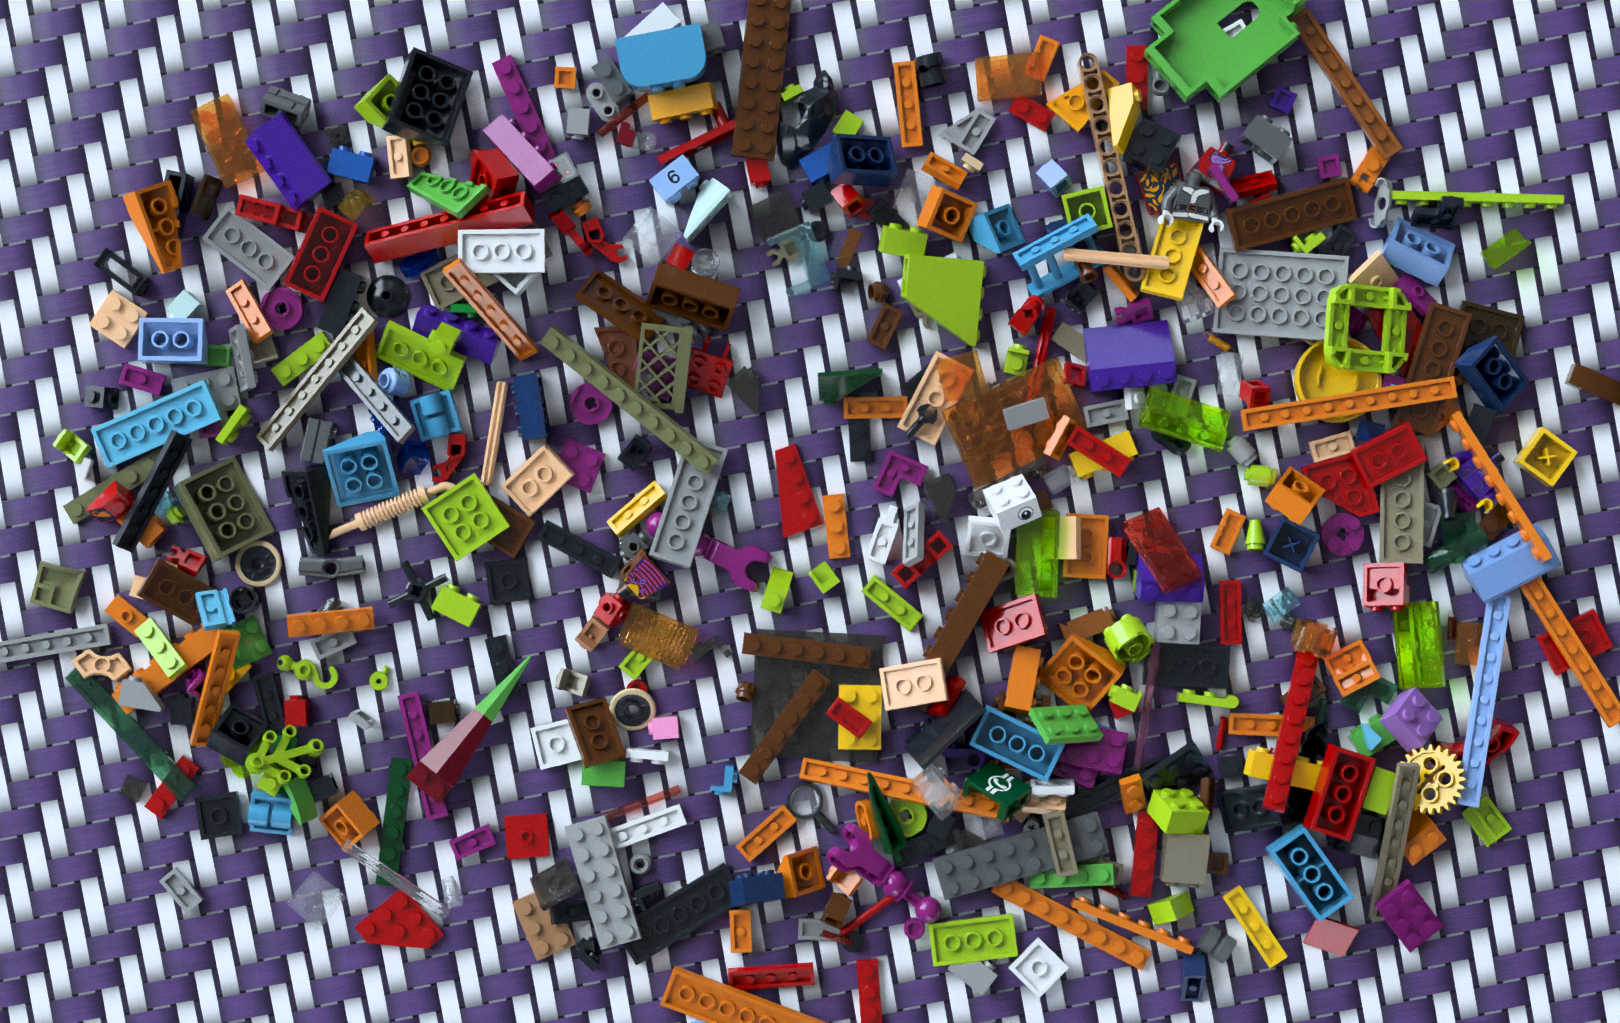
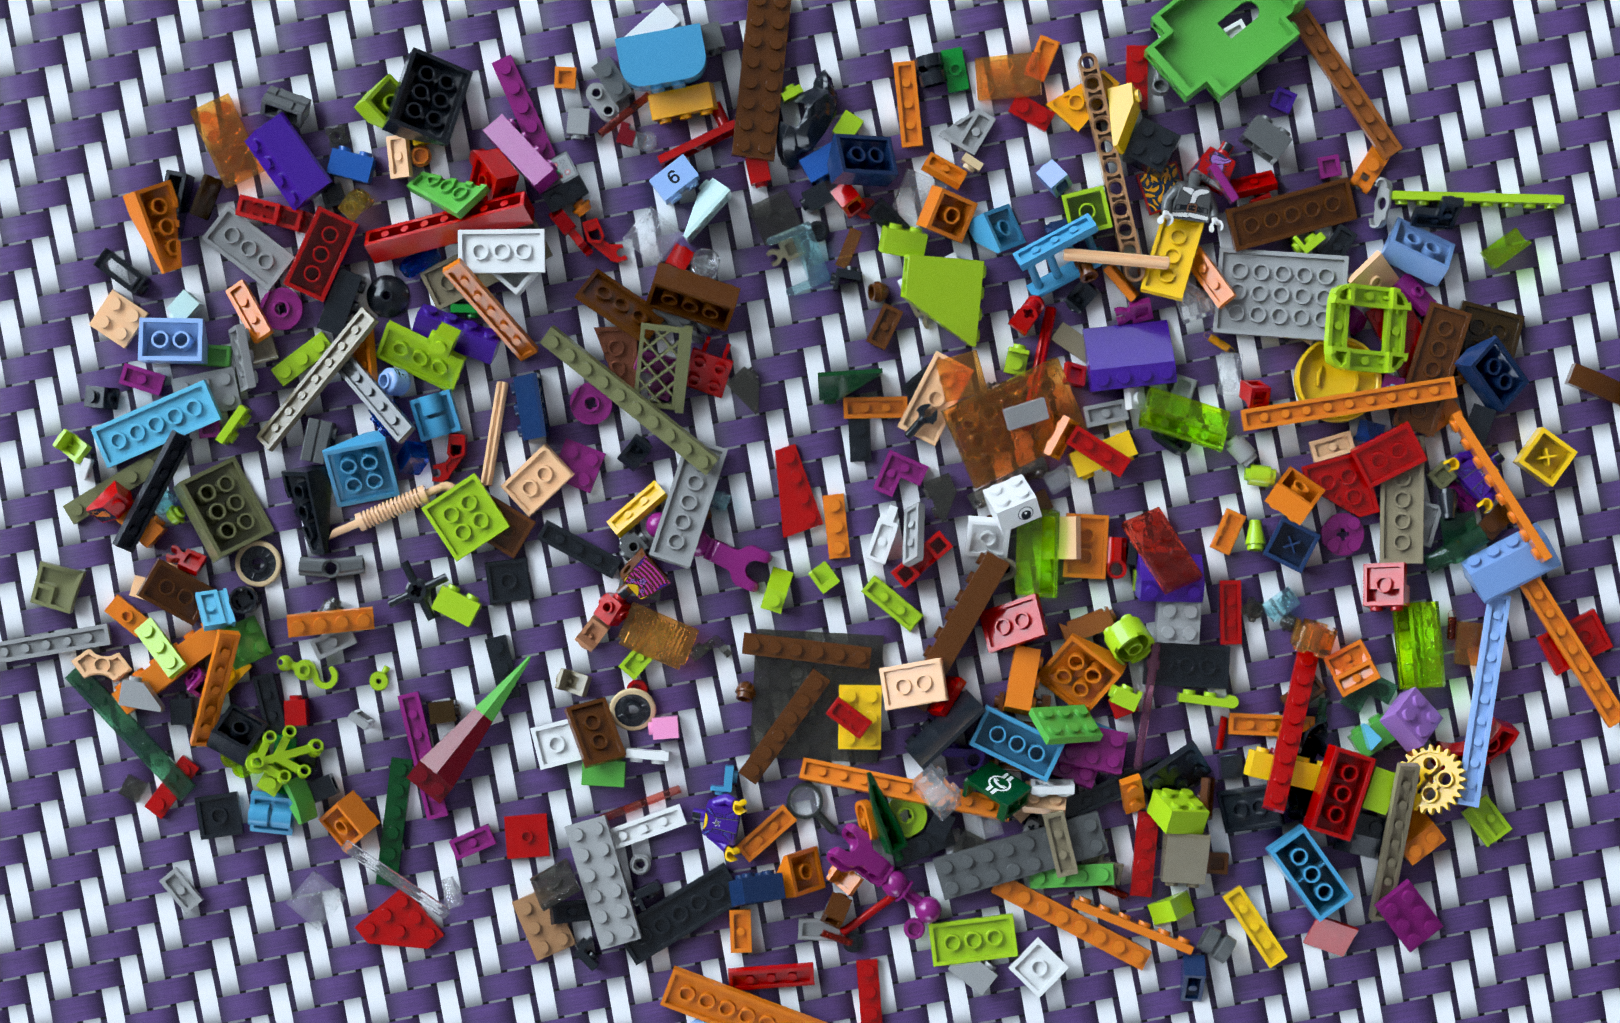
none -> torso [691,793,747,862]
none -> green plate [941,47,970,93]

